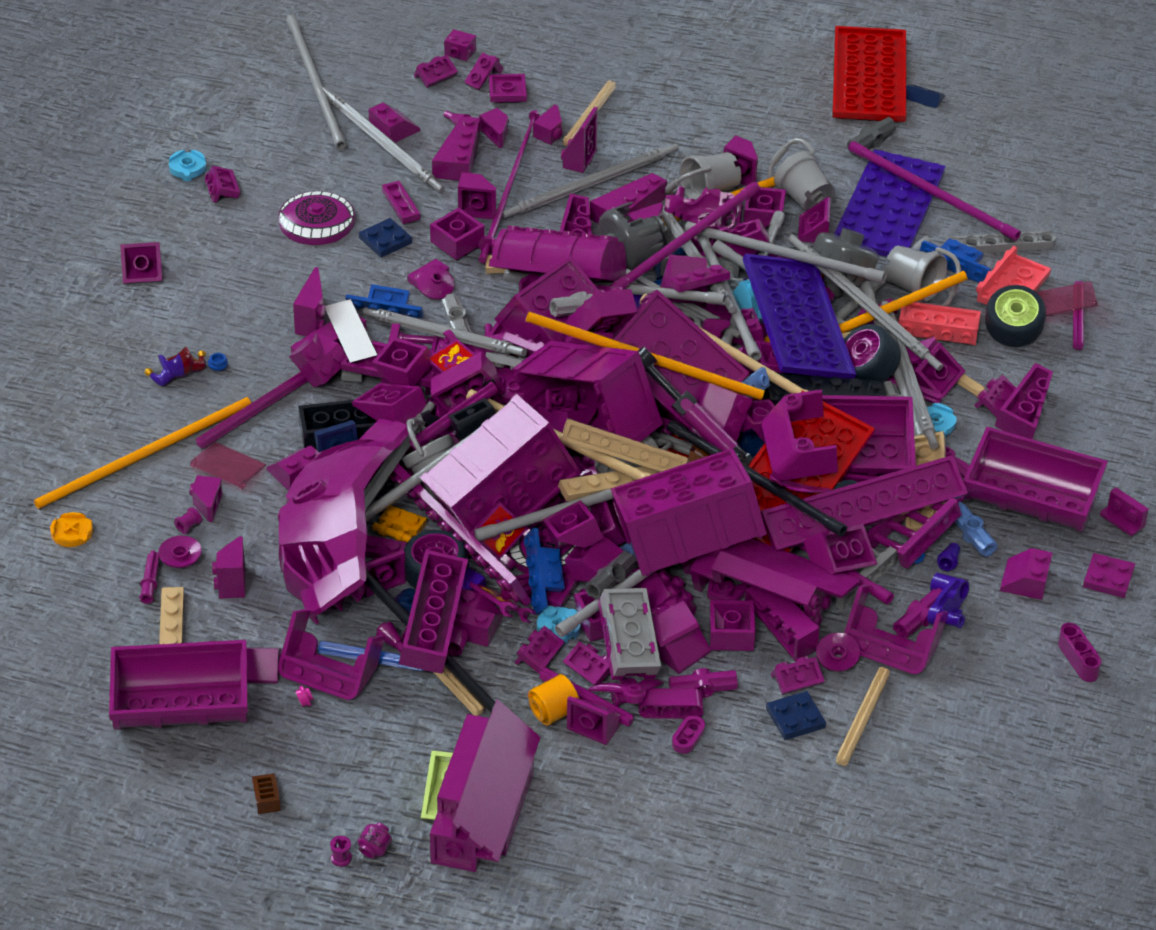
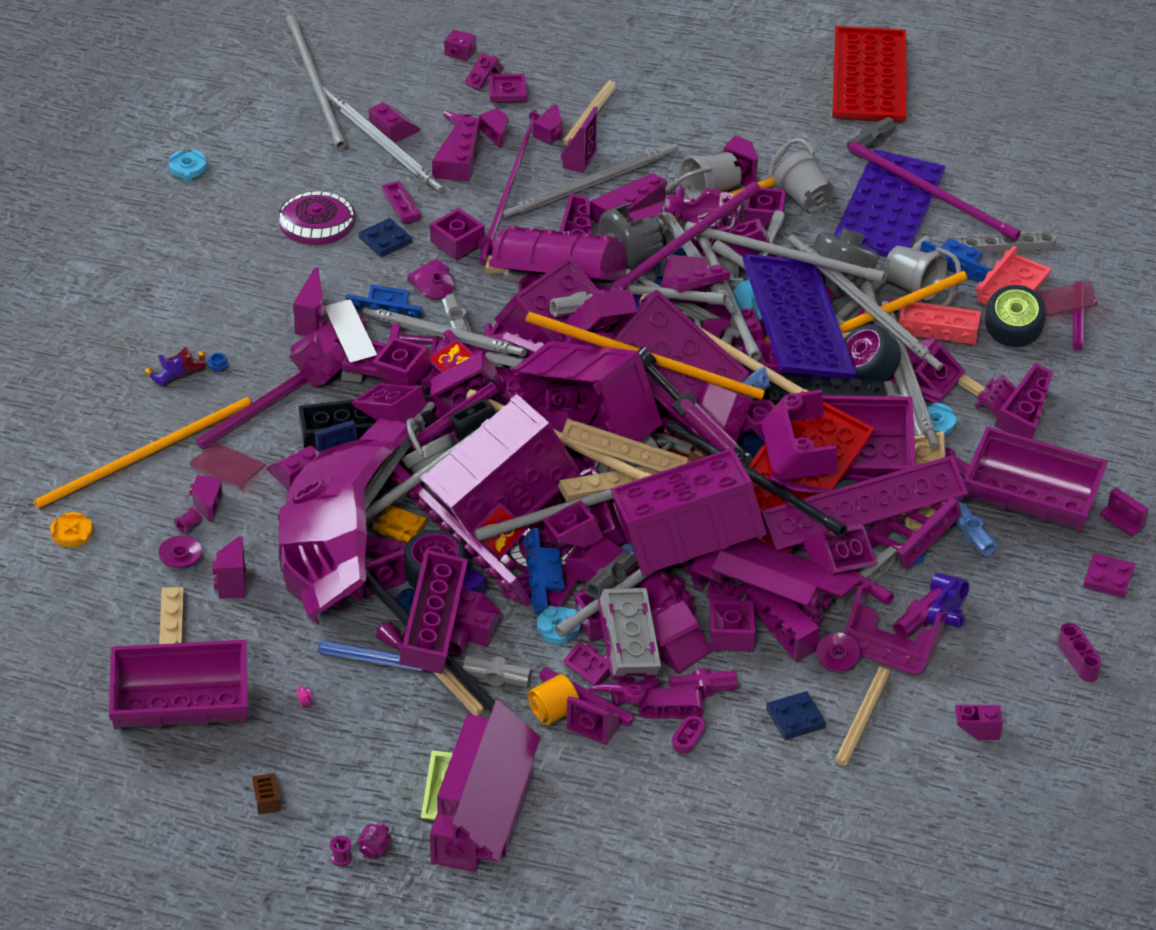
magenta slope [120,242,162,284] -> none
magenta axle [139,550,160,604] -> none
magenta bracket [205,165,240,203] -> none
magenta slope [247,647,281,683] -> none
magenta windscreen [278,609,386,700] -> none
magenta bracket [413,55,458,88] -> none
magenta slope [458,172,496,220] -> none
magenta flag [469,582,536,623] -> none
magenta bracket [514,625,564,673] -> none
magenta bracket [771,656,825,695] -> none
magenta slope [798,197,831,243] -> none
dark blue slope [906,84,945,108] -> none
dark purple cone [937,543,960,571] -> none
magenta slope [1000,548,1053,600] -> none
none -> light grey piece [463,656,532,687]
none -> magenta slope [955,705,1003,740]

